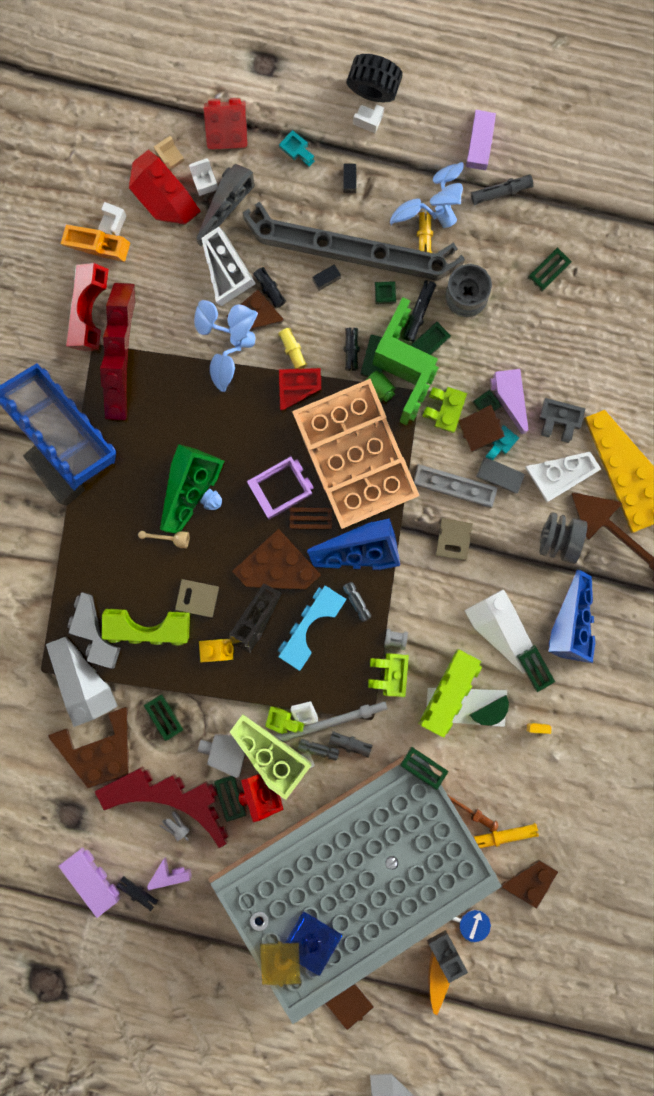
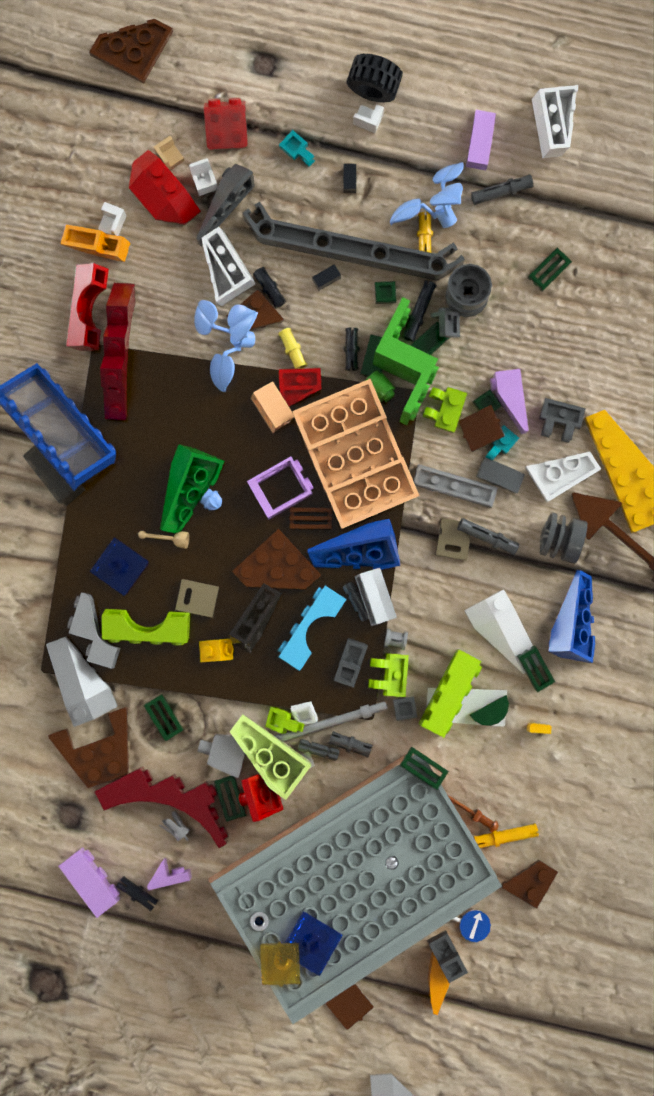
none -> reddish brown plate [89,19,173,84]
none -> clear blue tile [90,537,149,596]
none -> light nougat hinge [251,382,294,433]
none -> dark grey slope [334,638,368,688]
none -> piece [355,568,397,626]
none -> dark grey plate [393,696,418,721]
none -> dark grey bracket [431,308,460,338]
none -> dark grey pin [457,518,519,555]
none -> white wedge [532,85,578,158]

